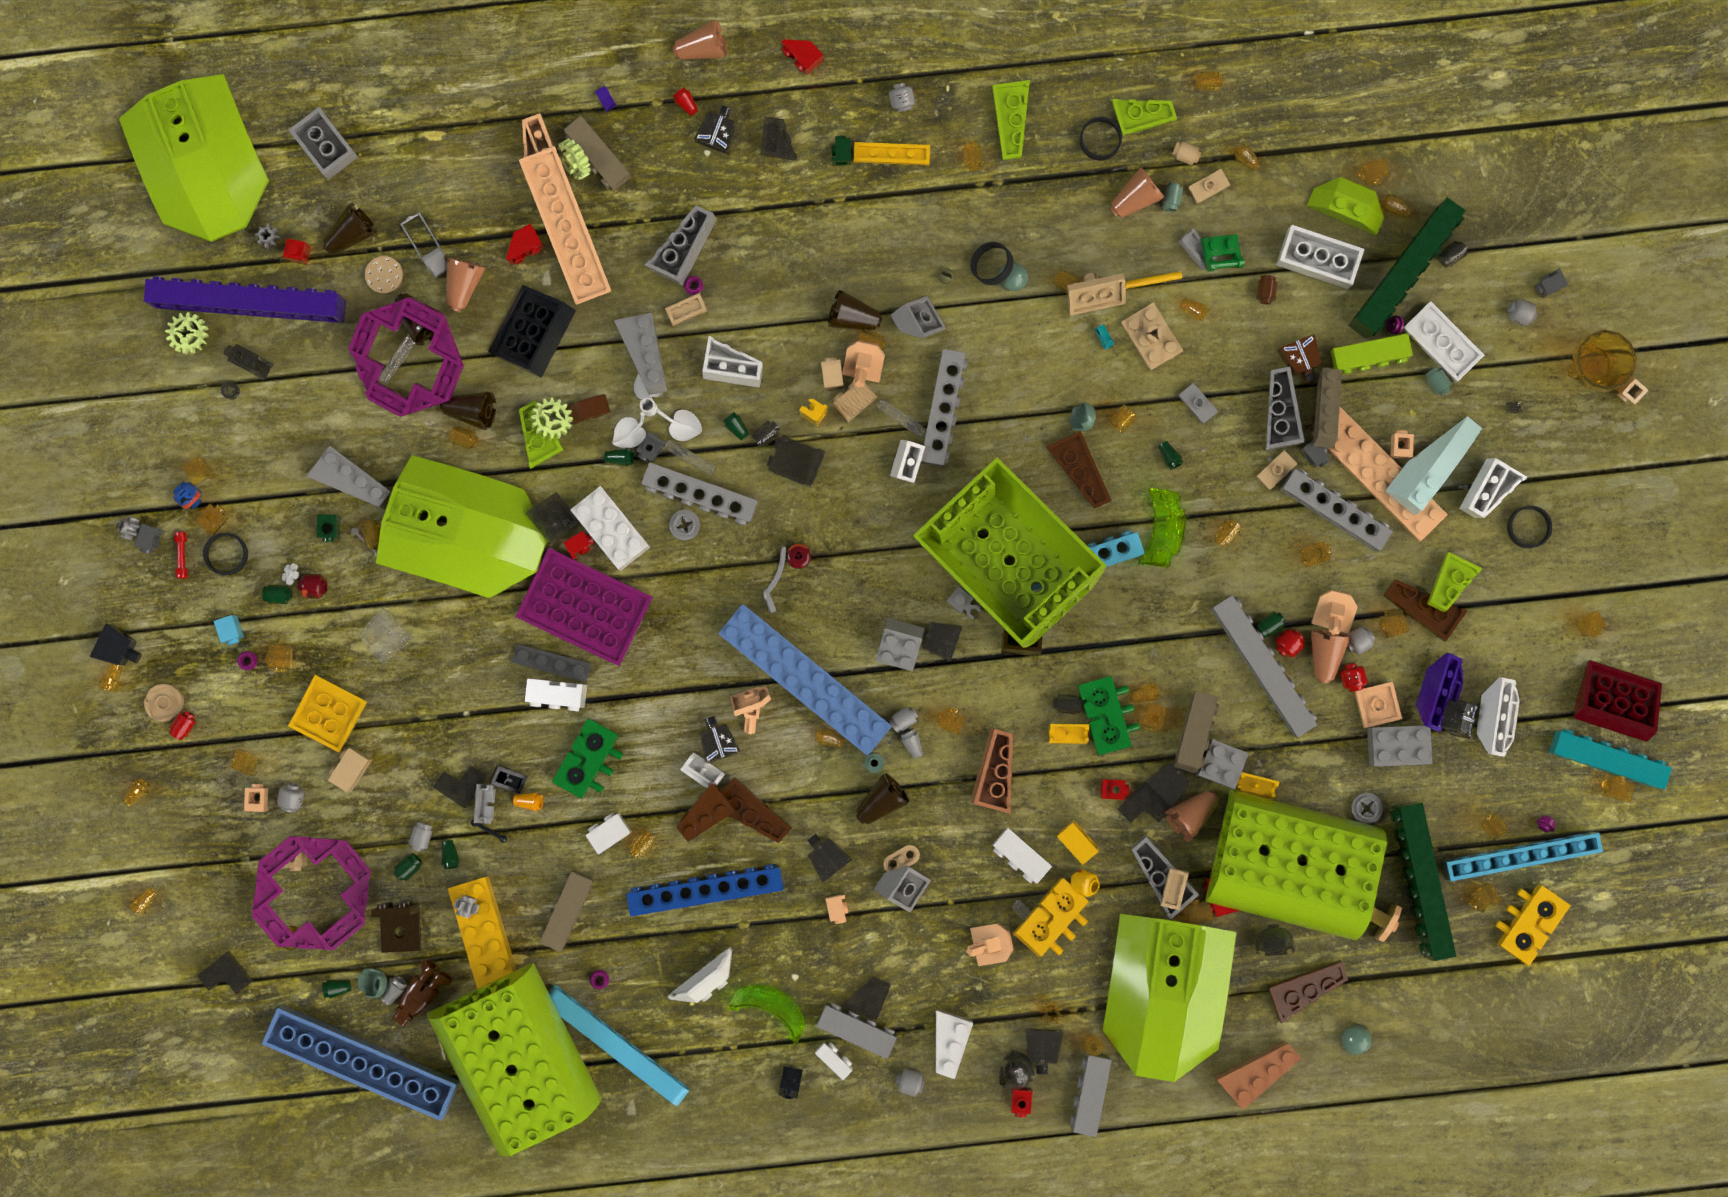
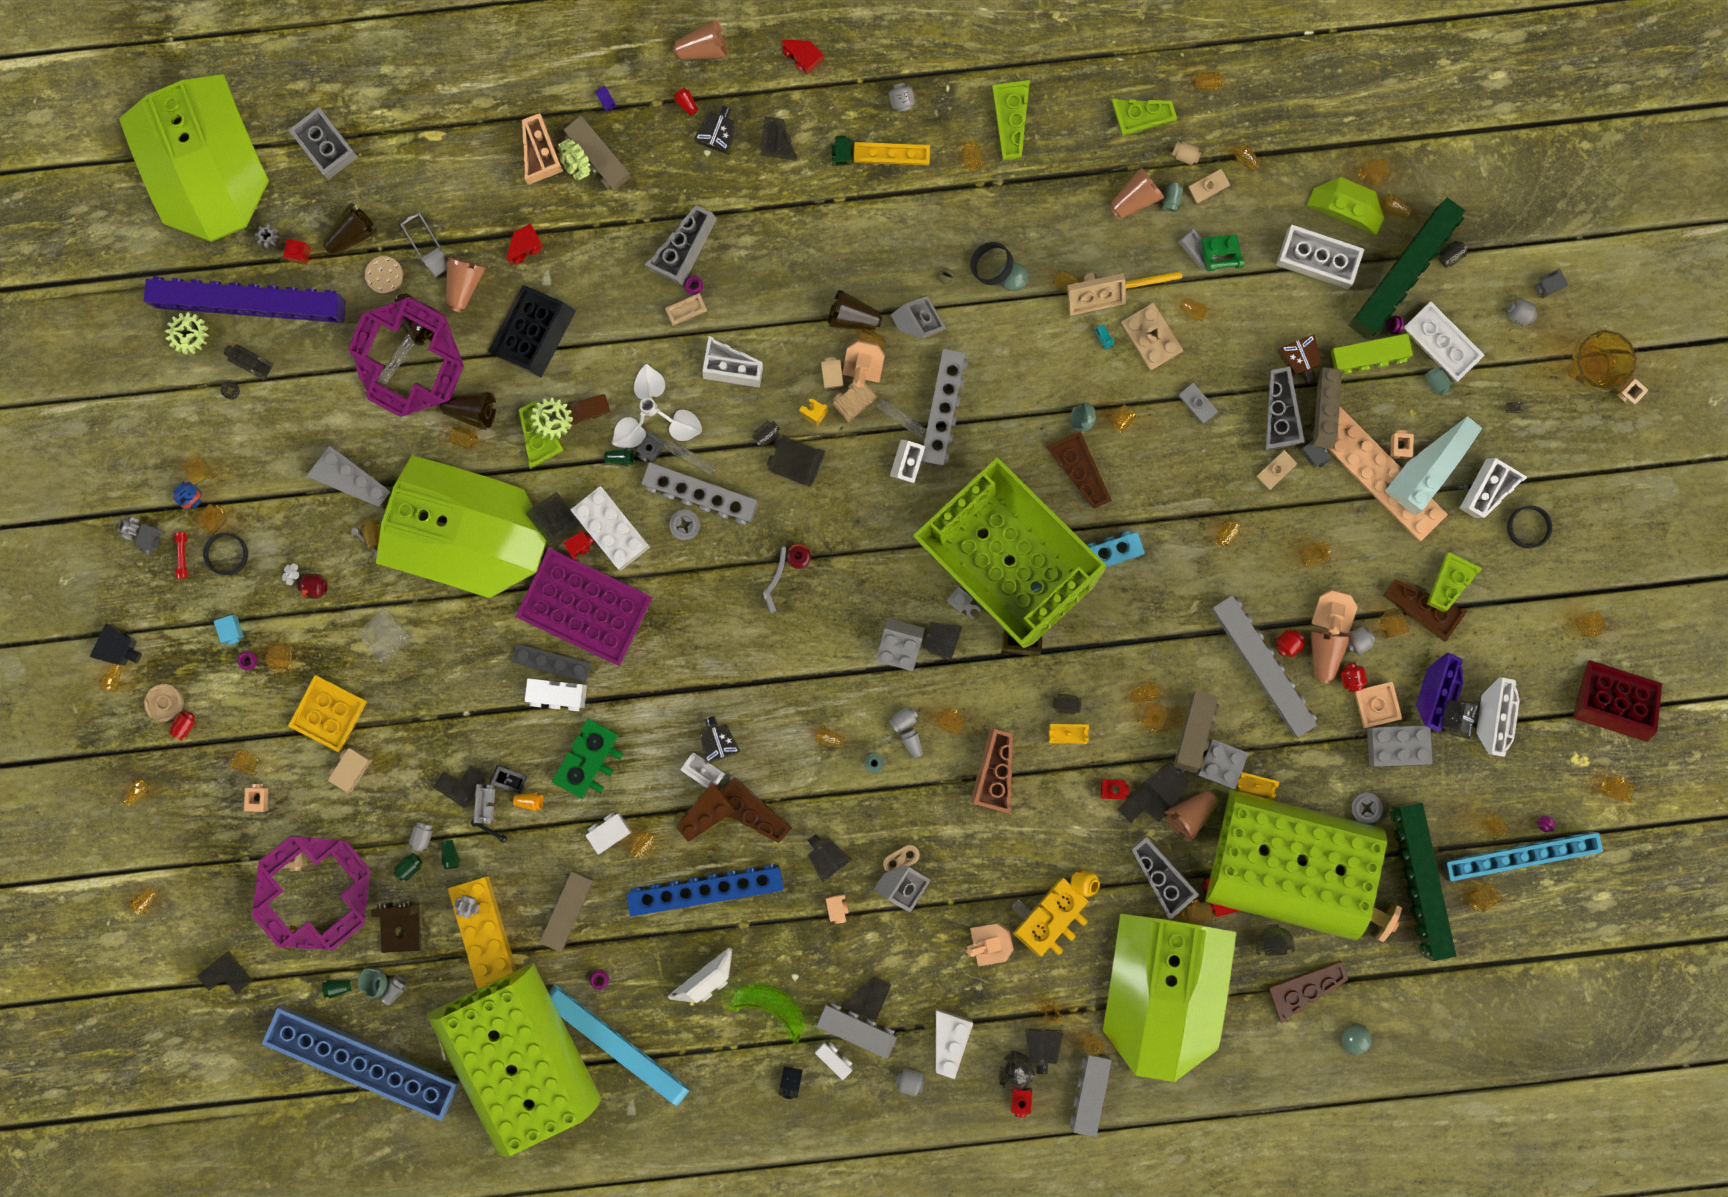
dark green brick [262,585,293,604] -> none
light grey head [277,782,305,813] -> none
dark green brick [316,514,341,543] -> none
reddish brown piece [392,958,453,1027] -> none
light nougat plate [519,146,611,305] -> none
light grey wedge [614,313,668,395] -> none
medium blue brick [718,604,892,756] -> none
dark green cone [723,412,750,441] -> none
light nougat piece [730,687,771,734] -> none
dark brown cone [856,773,910,825] -> none
white brick [992,827,1052,884] -> none
yellow hinge [1057,820,1100,865] -> none
green piece [1077,676,1140,756] -> none
black tyre [1079,117,1122,161] -> none
clear neon green windscreen [1138,488,1186,568] -> none
dark green cone [1158,441,1183,470] -> none
tan plate [1160,867,1189,910] -> none
nougat wedge [1214,1041,1301,1110] -> none
reddish brown brick [1256,275,1278,305] -> none
dark green brick [1256,611,1286,638] -> none
light grey brick [1280,469,1393,552] -> none
yellow piece [1495,884,1571,966] -> none
teal brick [1549,729,1672,790] -> none

